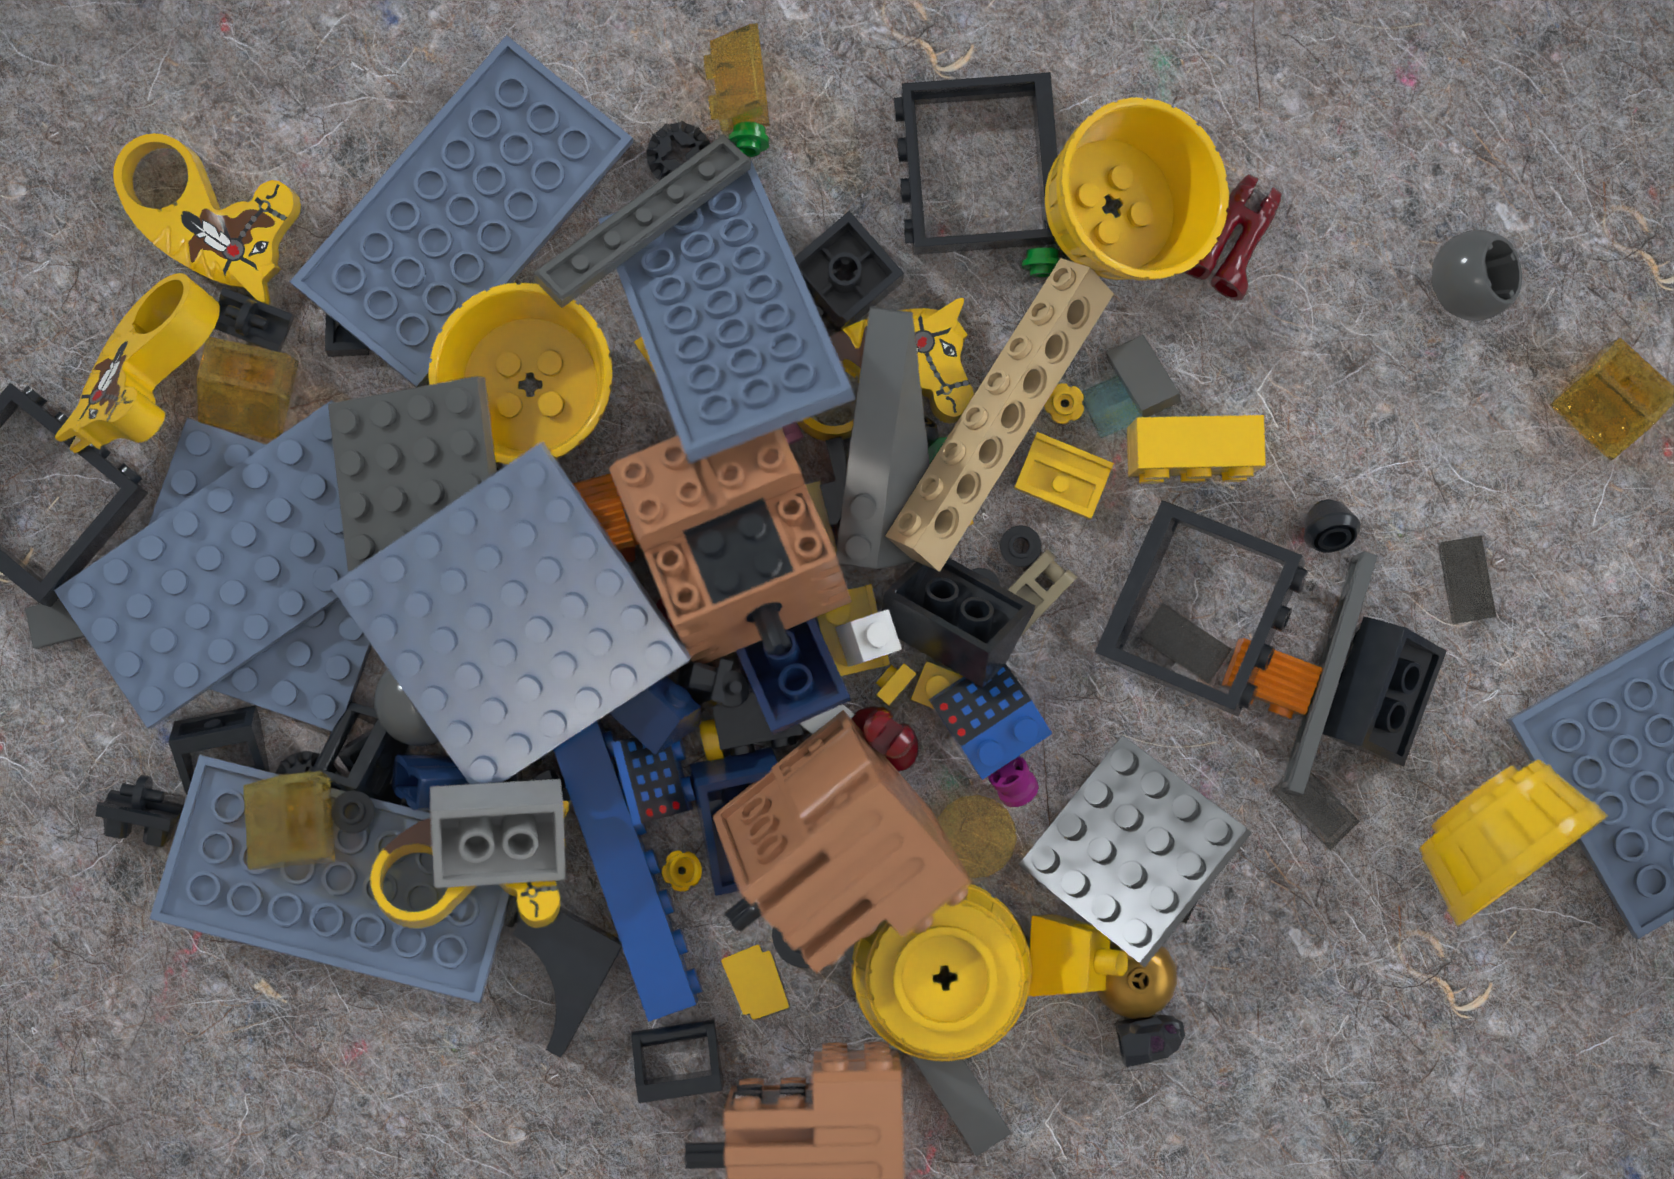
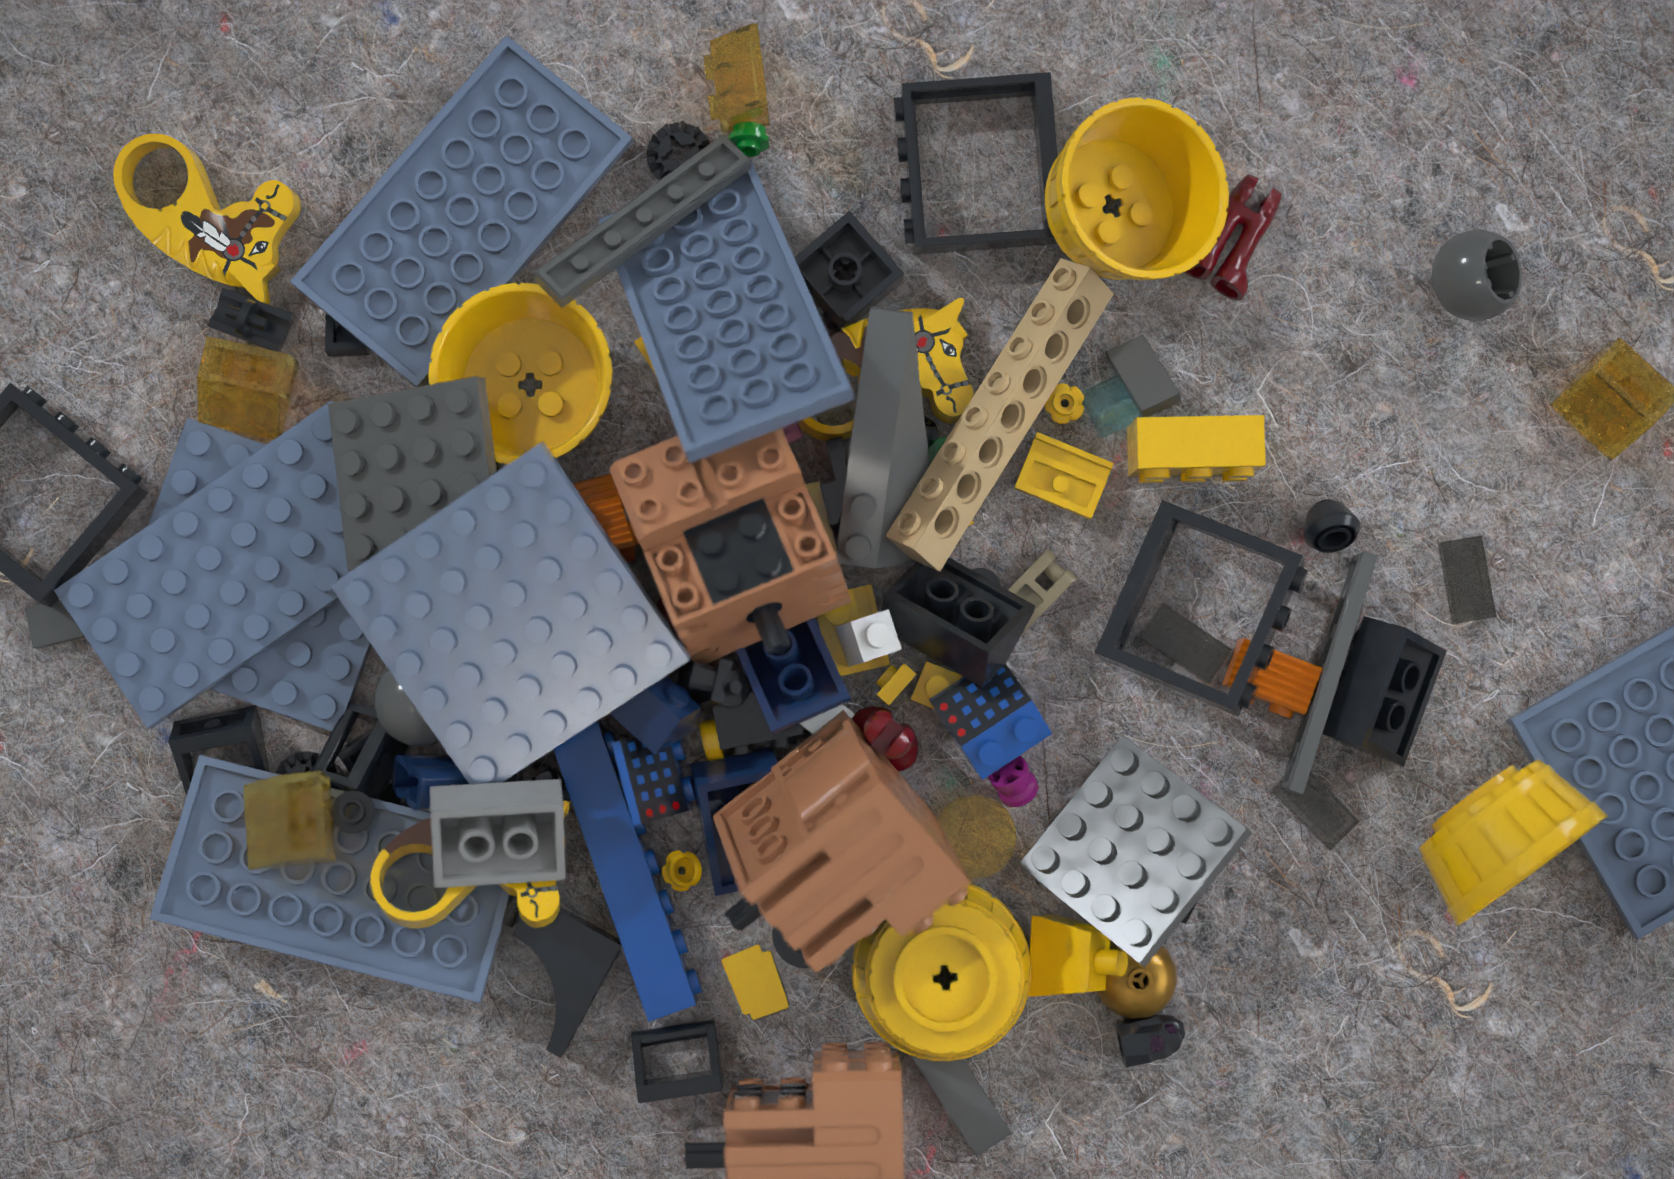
yellow animal [55,273,220,453] -> none
black hips [95,774,184,847] -> none
black plate [1000,525,1042,567] -> none
green plate [1022,248,1060,278] -> none

